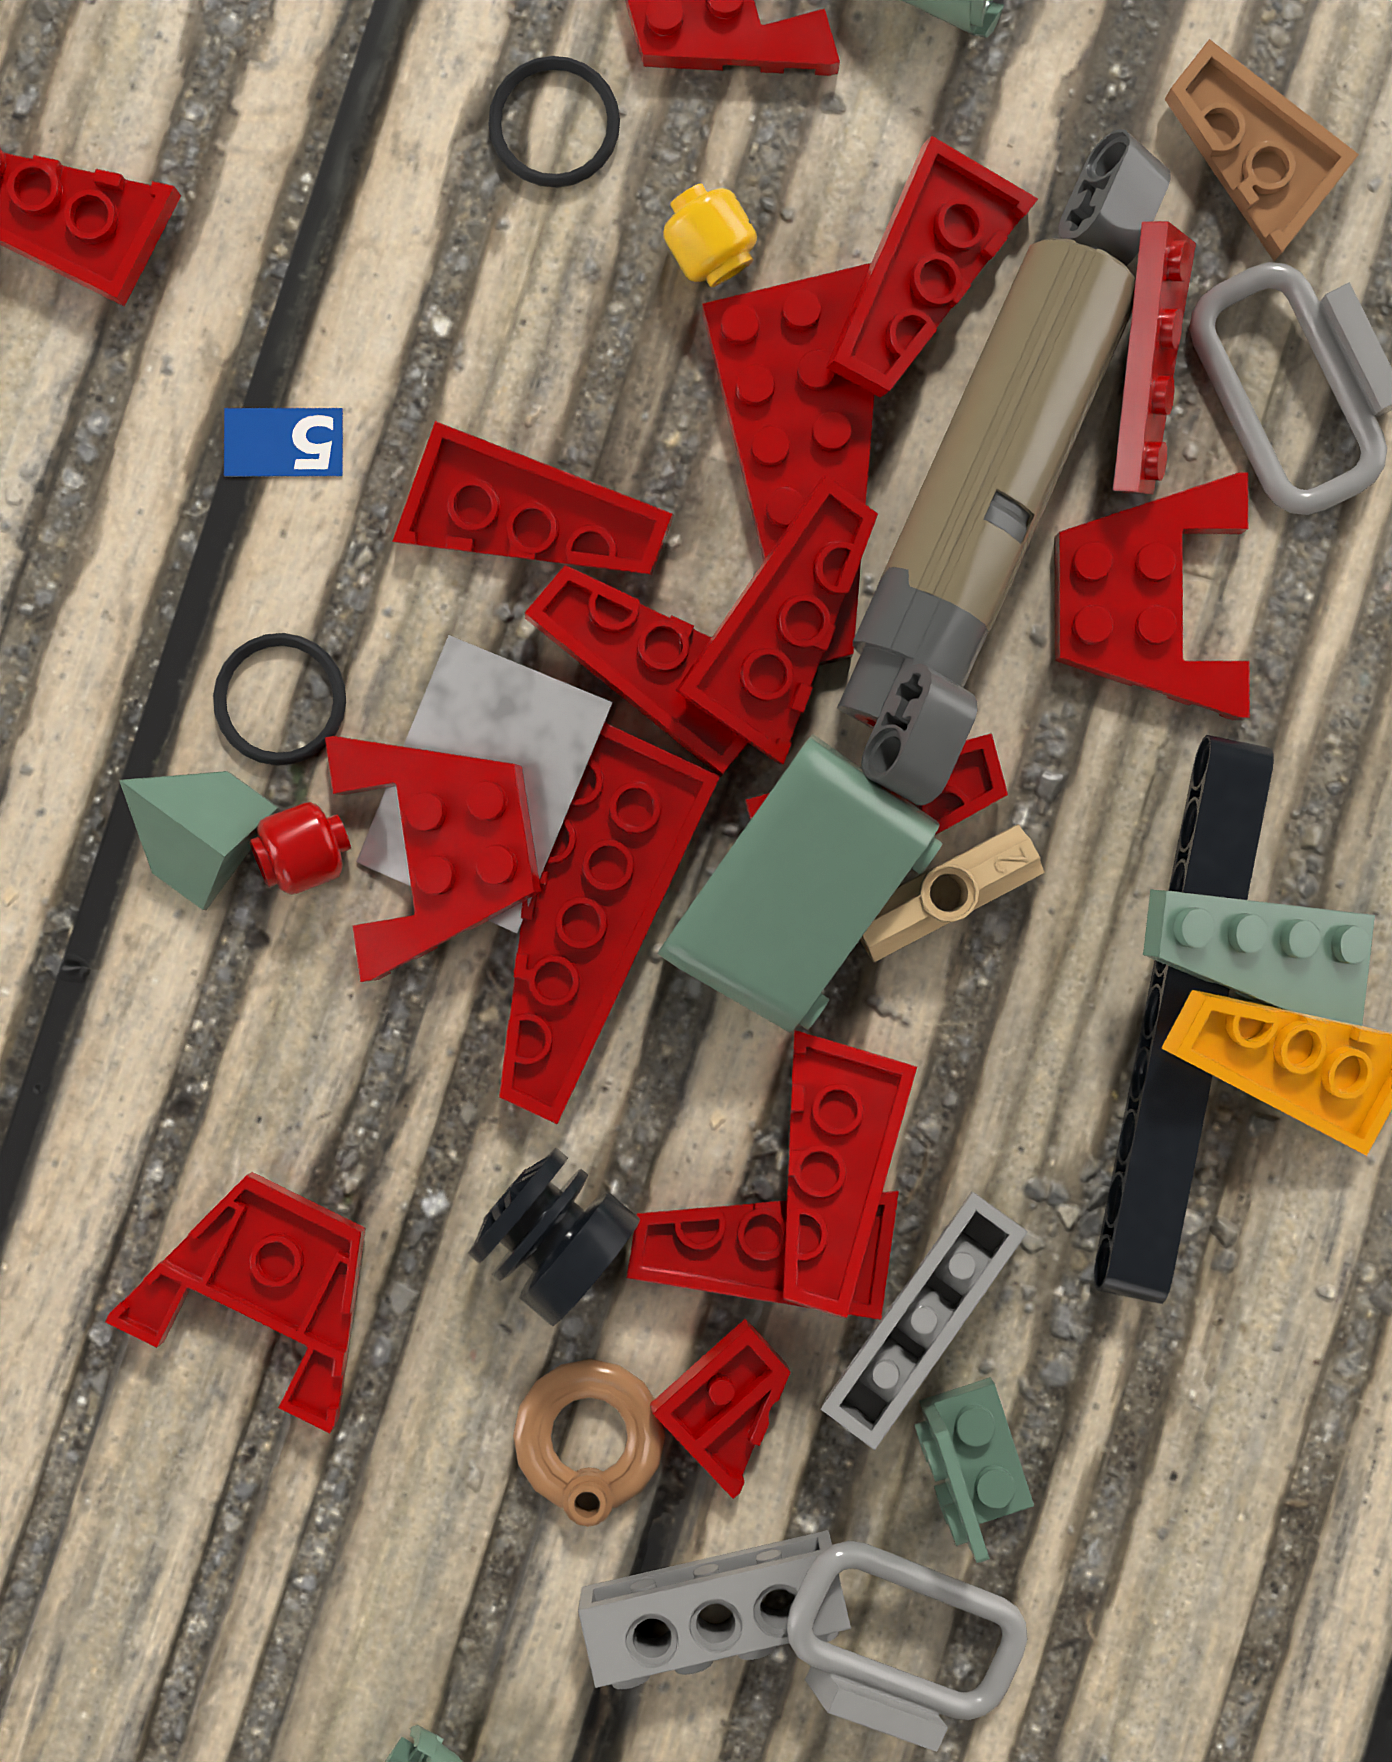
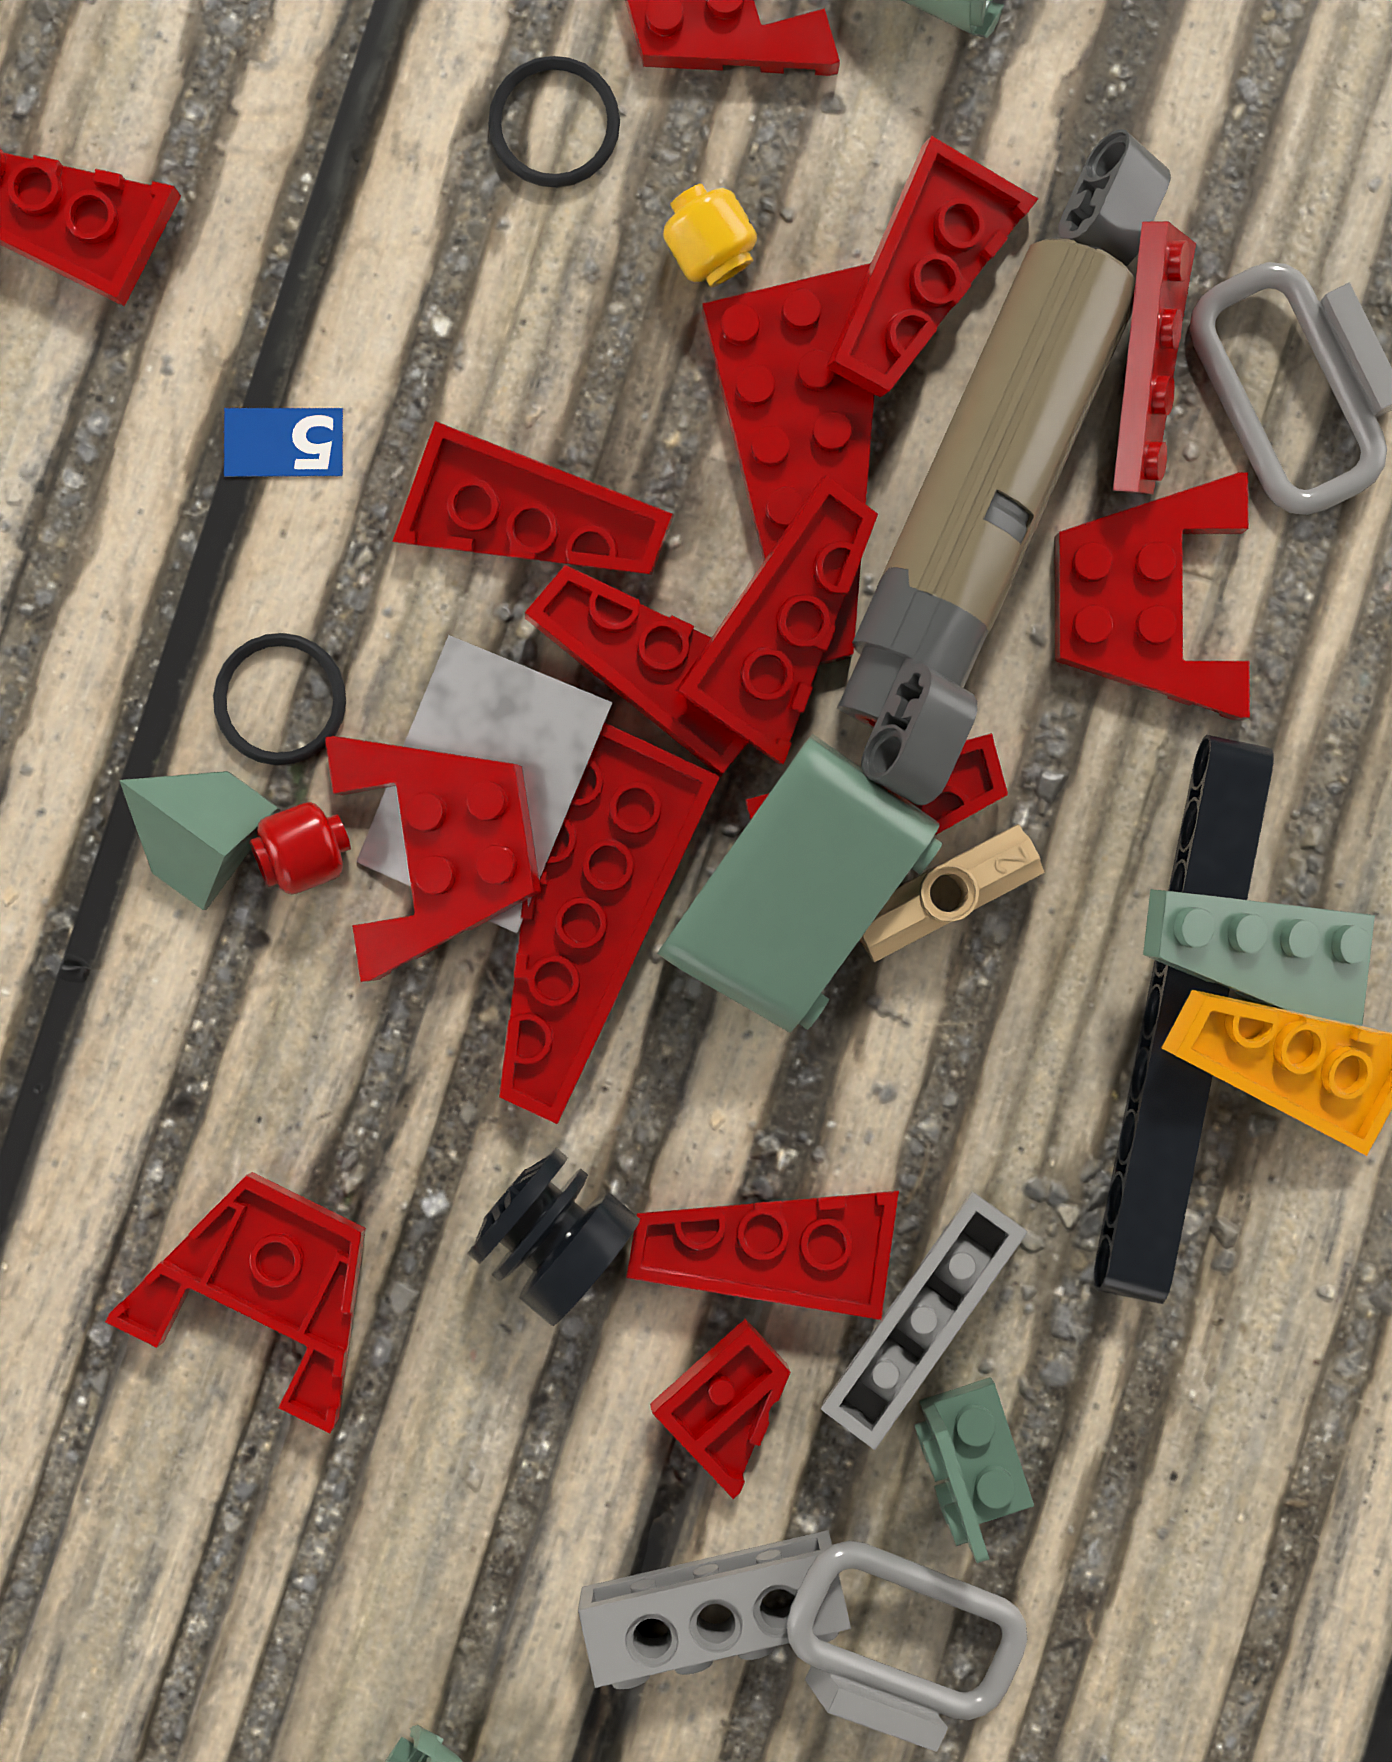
medium nougat piece [513,1359,666,1527] -> none
red wing [783,1030,918,1319] -> none
medium nougat wing [1165,39,1359,262] -> none

